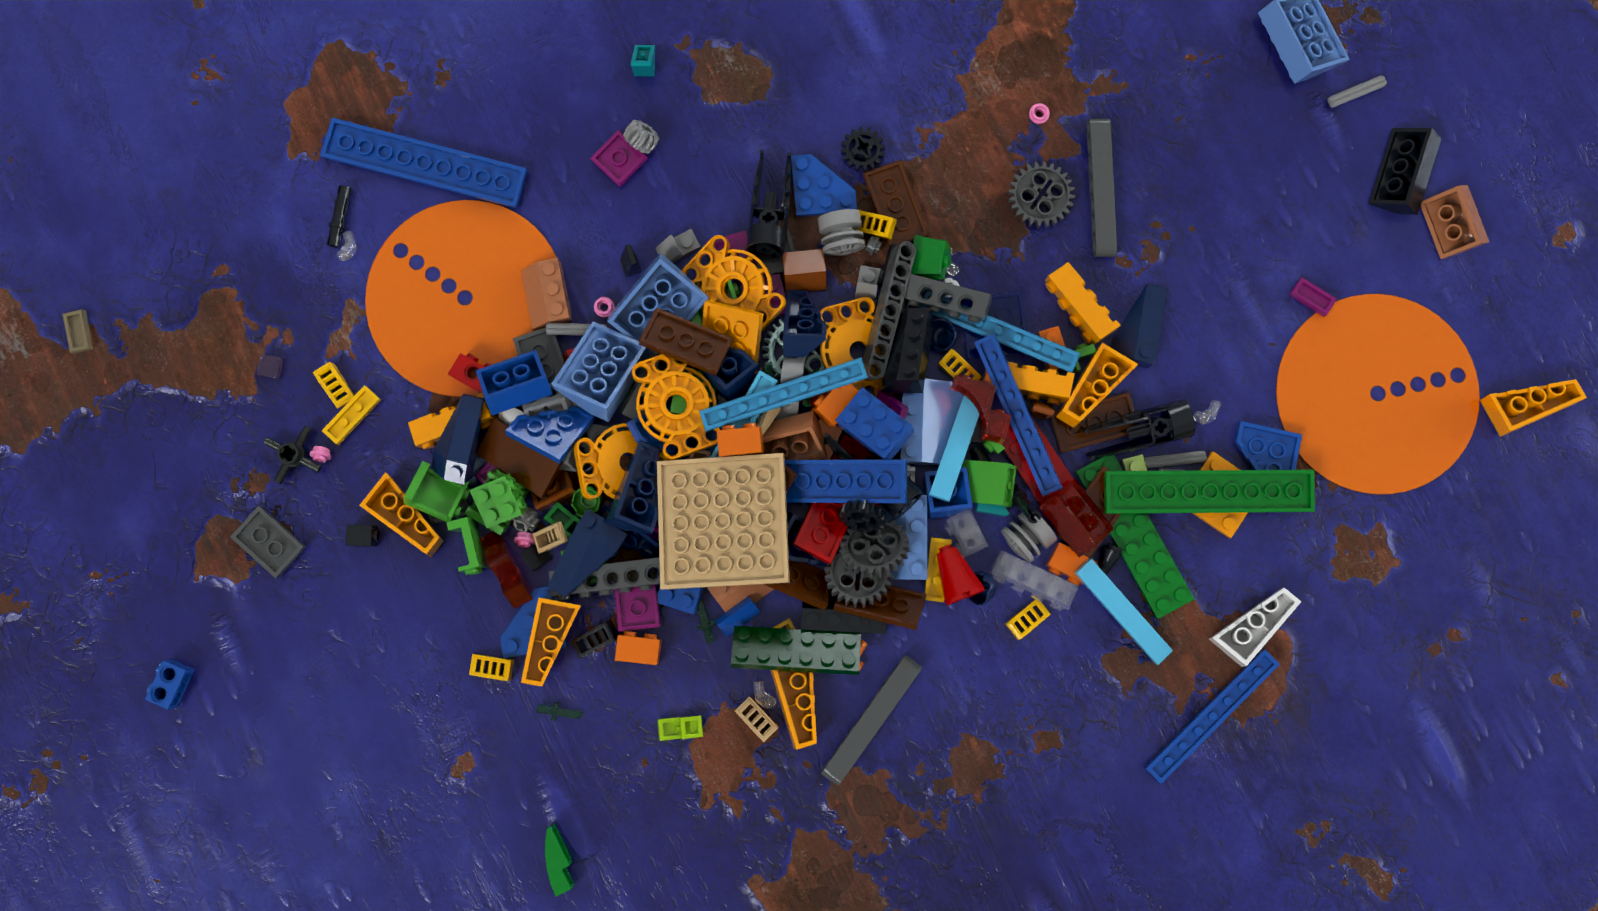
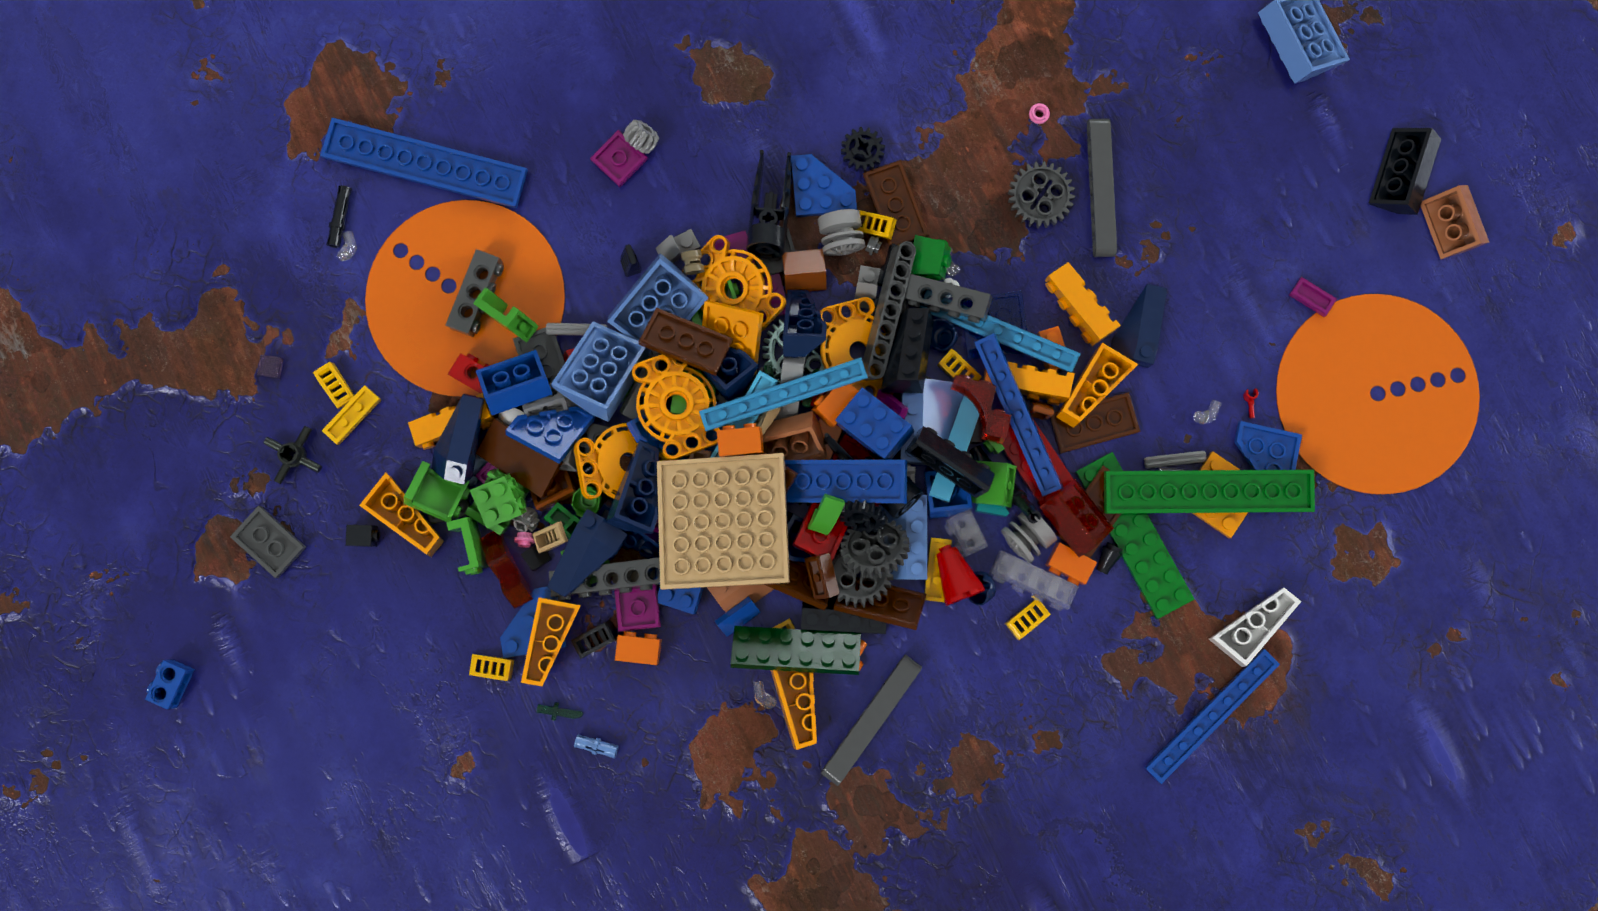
dark tan tile [62,309,93,354] -> none
bright pink plate [310,446,331,463] -> none
nougat slope [521,258,573,330] -> none
green slope [545,823,575,897] -> none
bright pink plate [594,297,615,318] -> none
teal slope [631,45,655,76] -> none
lime slope [657,715,703,741] -> none
piece [697,598,715,644] -> none
tan slope [735,696,779,742] -> none
bright green bracket [1073,343,1096,374] -> none
medium azure tile [1074,558,1173,665] -> none
black piece [1080,399,1195,461] -> none
yellowish green plate [1121,454,1147,471] -> none
light grey axle [1327,75,1387,108] -> none
light orange wedge [1480,379,1587,437] -> none
none -> dark grey brick [445,249,504,337]
none -> bright green panel [473,288,539,342]
none -> medium blue pin [574,734,619,759]
none -> dark tan wheel [681,250,705,275]
none -> reddish brown slope [804,553,839,599]
none -> bright green slope [808,493,845,535]
none -> black slope [906,426,995,498]
none -> red hand [1243,388,1259,418]

